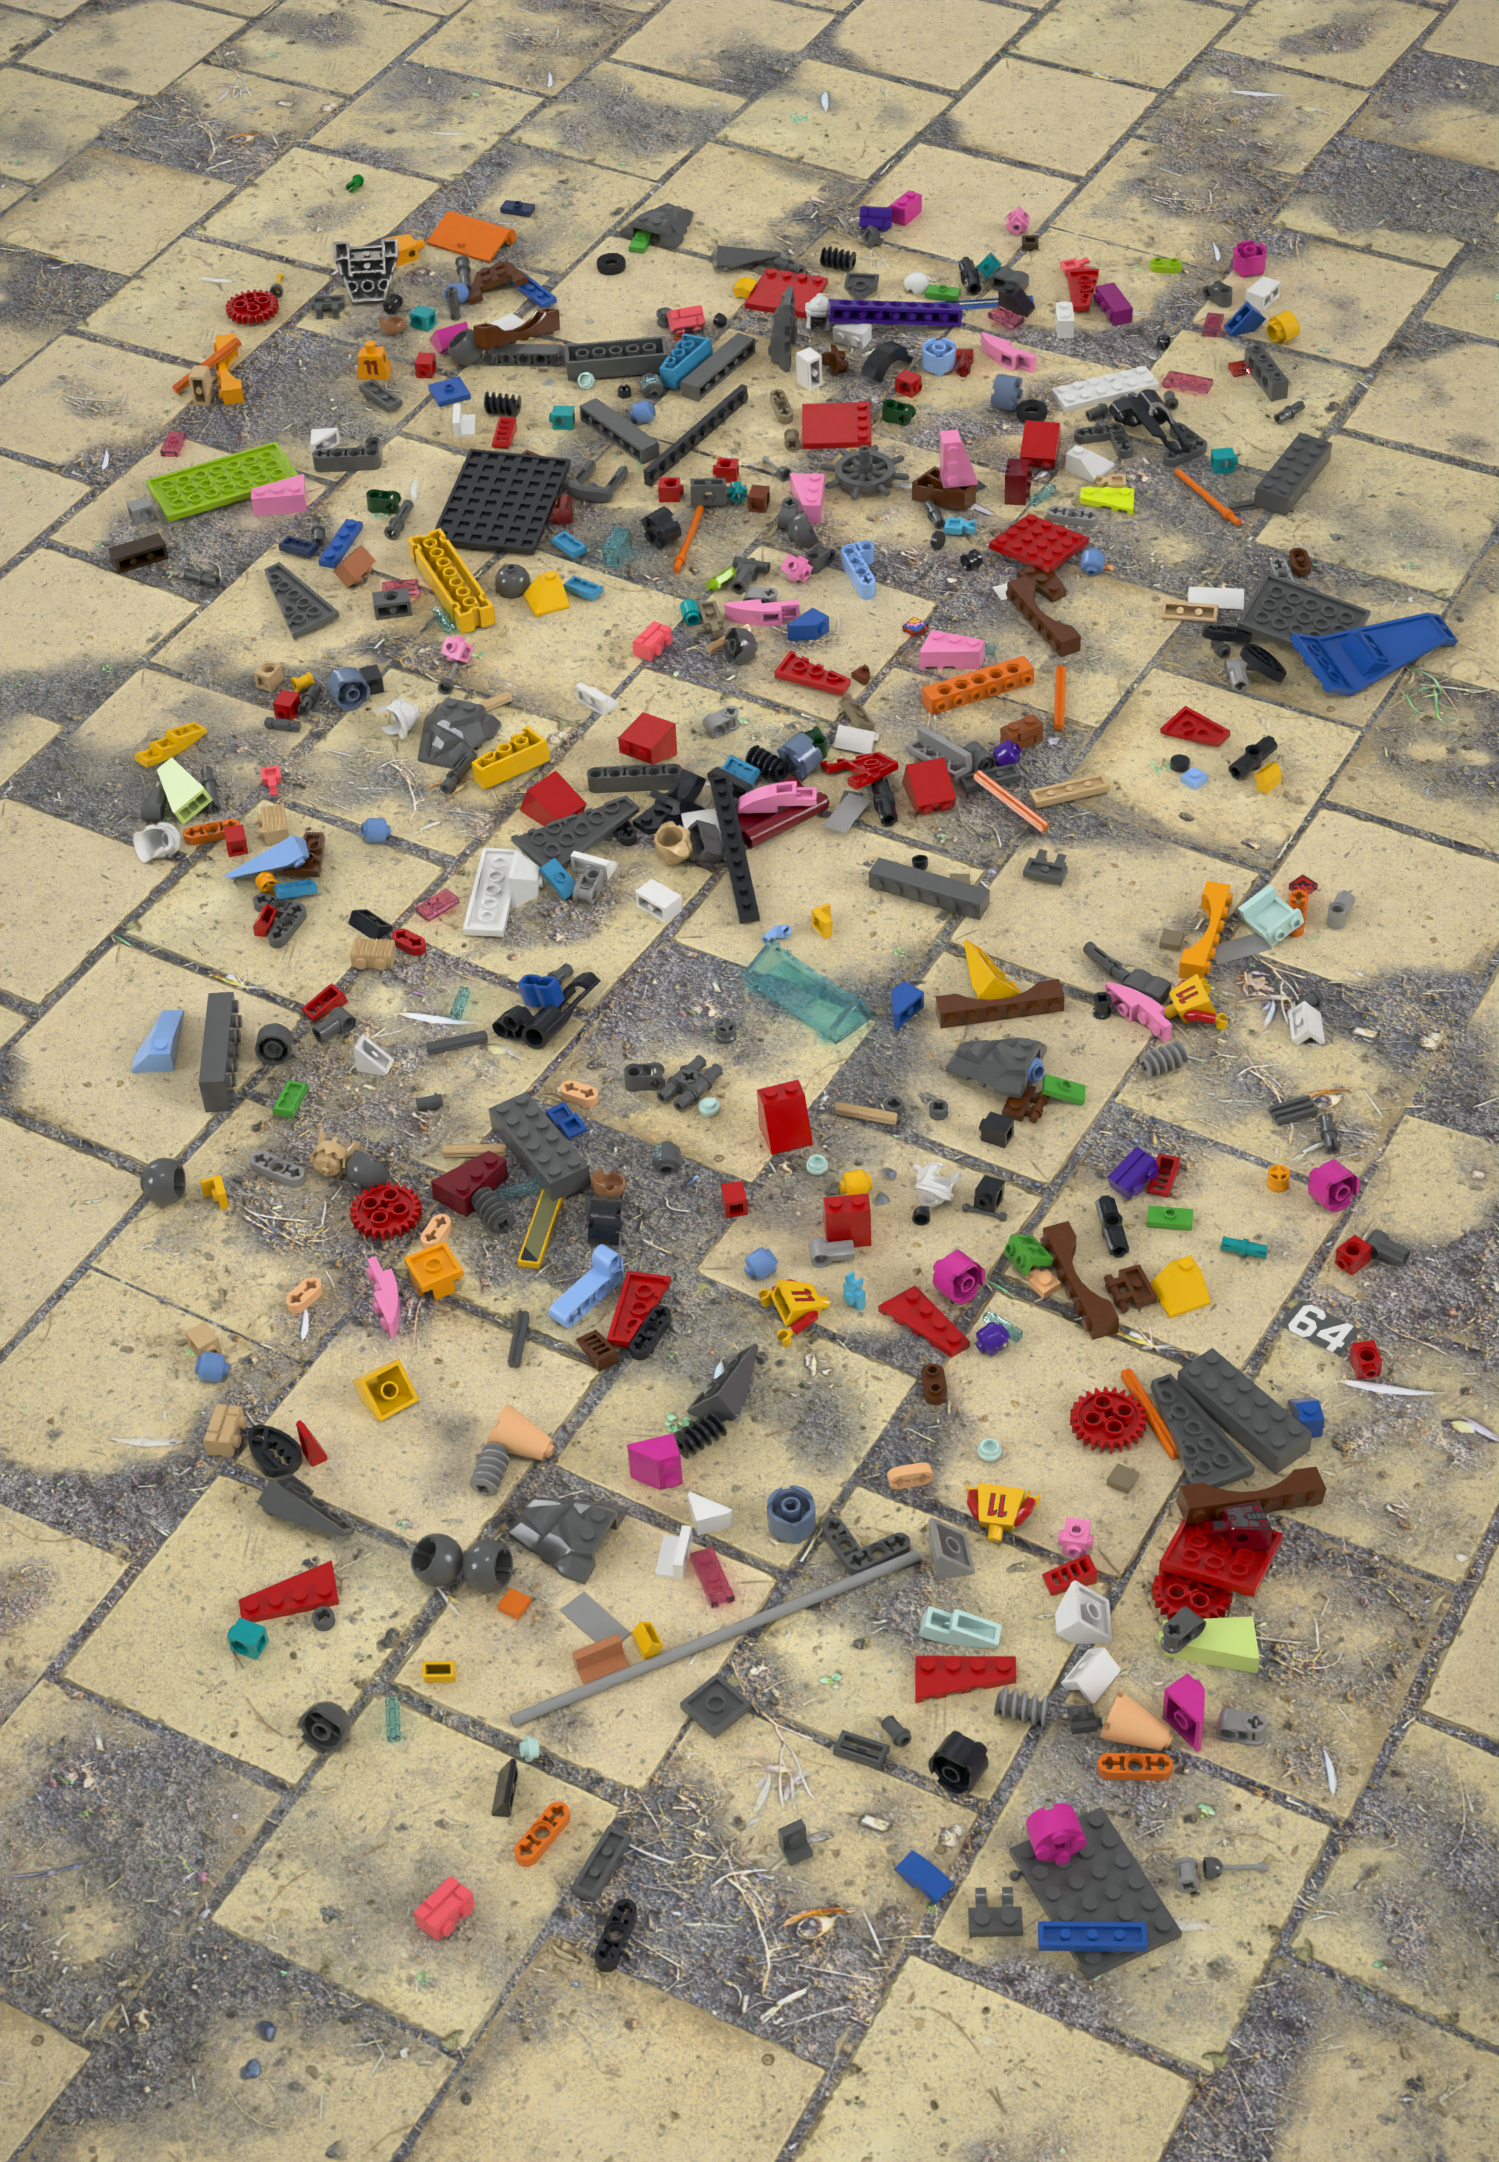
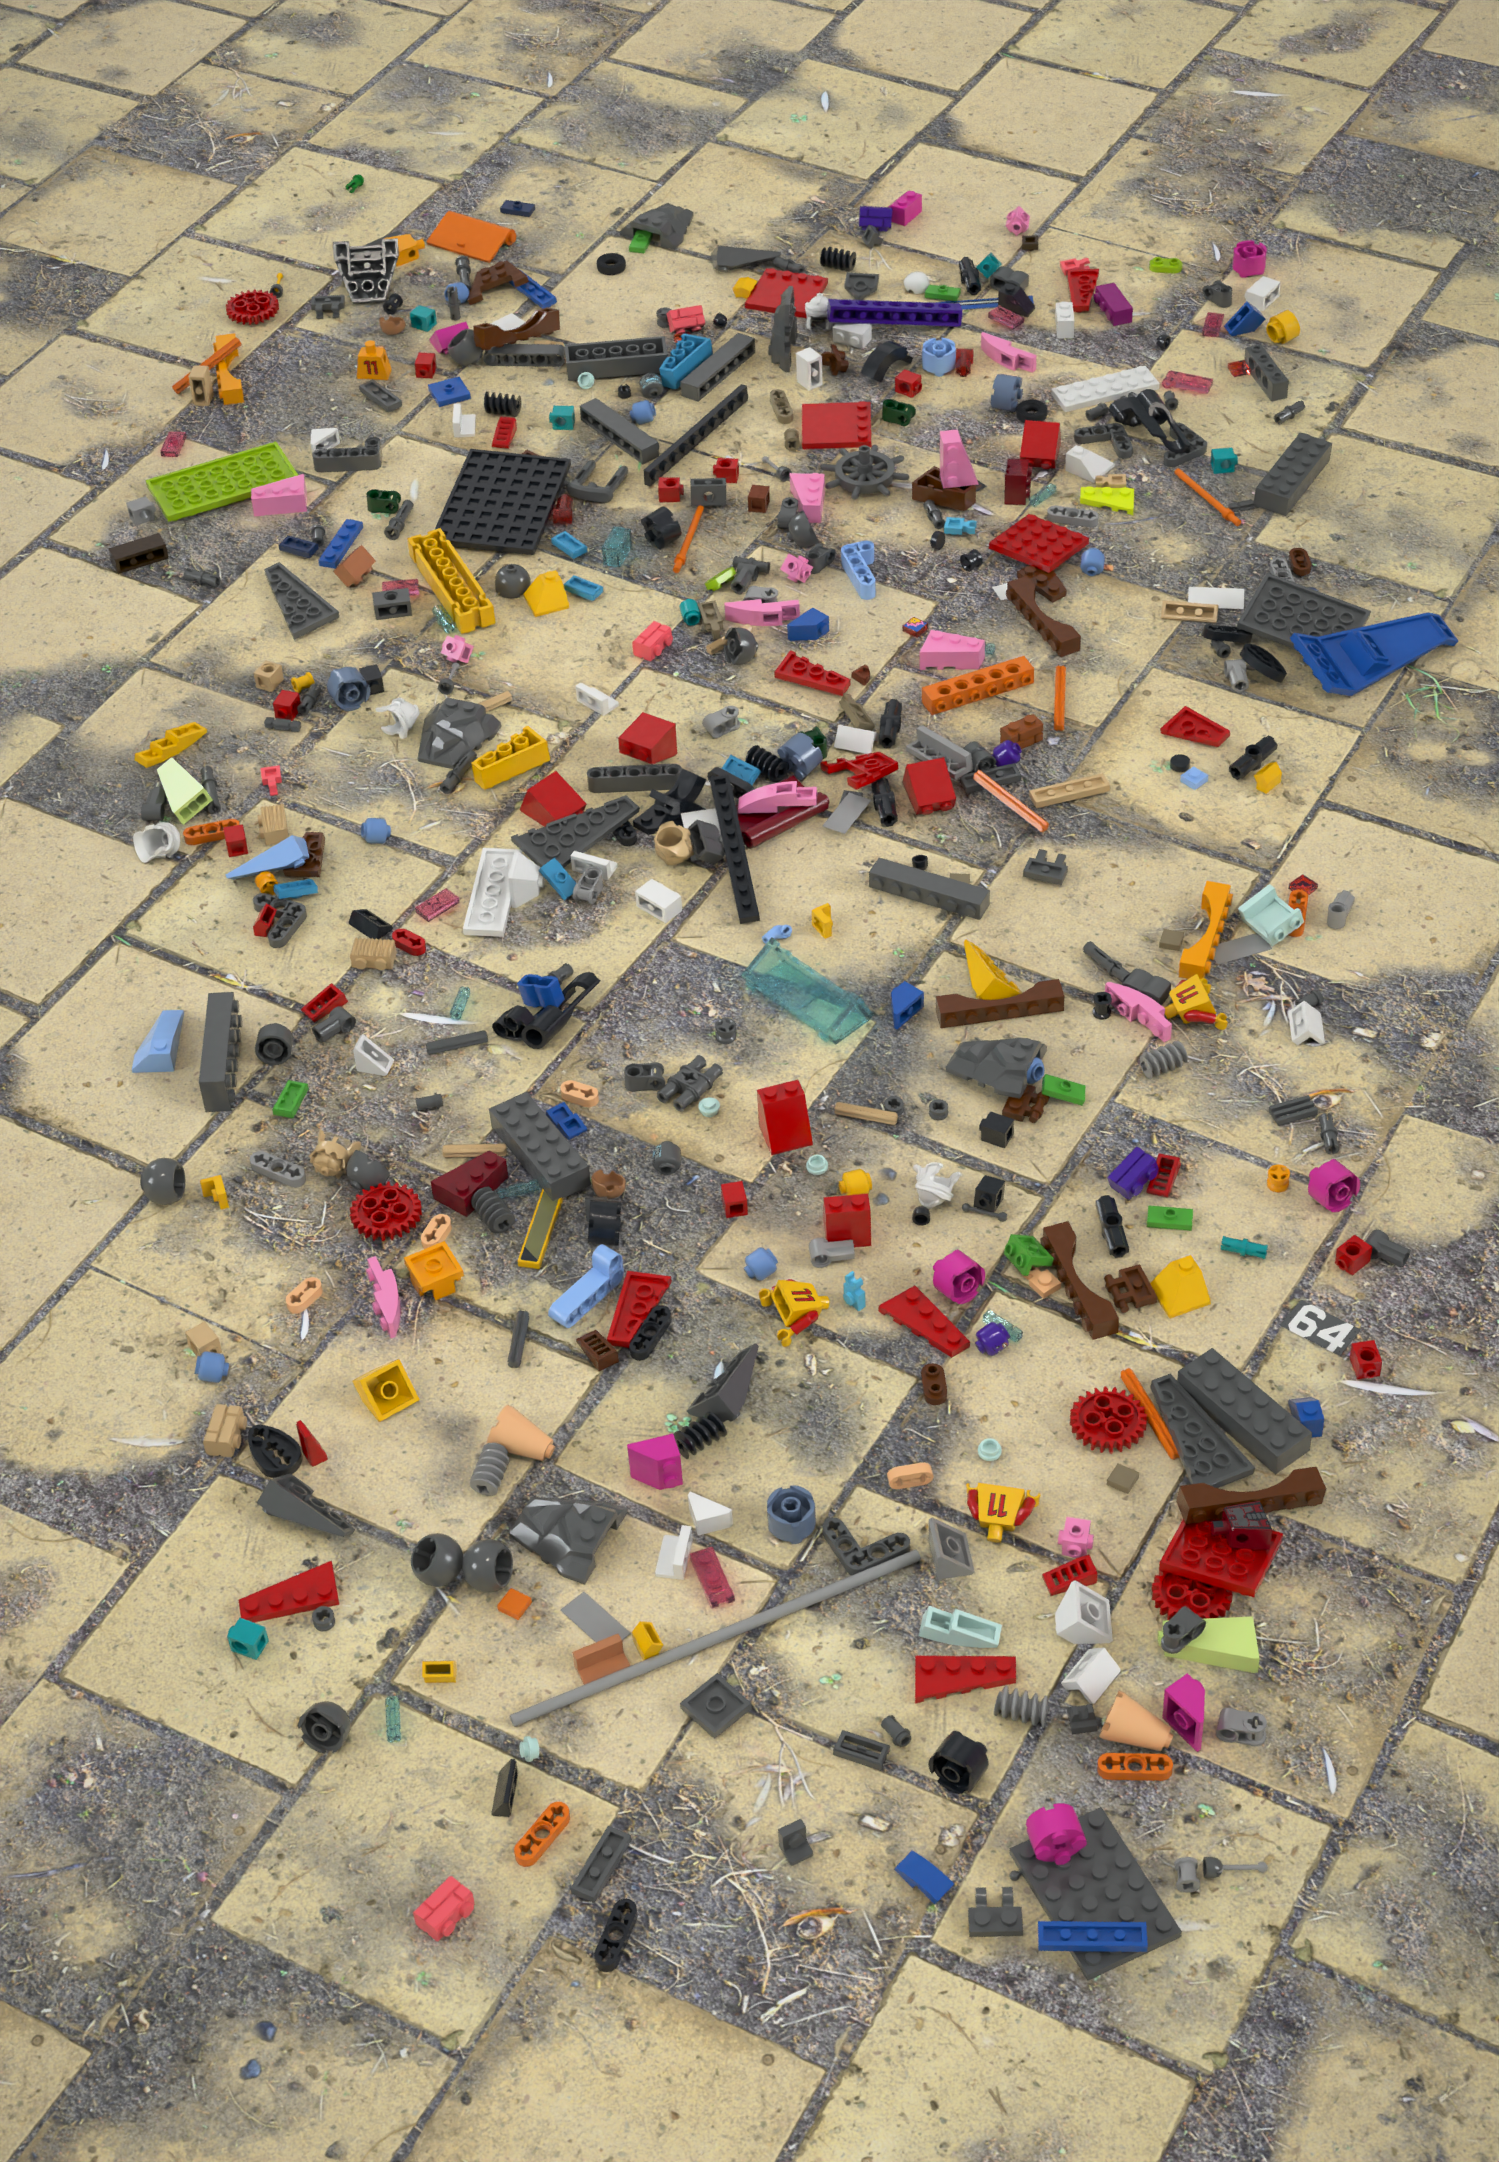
teal gear [726,481,748,503] -> none
none -> black piece [879,699,902,748]

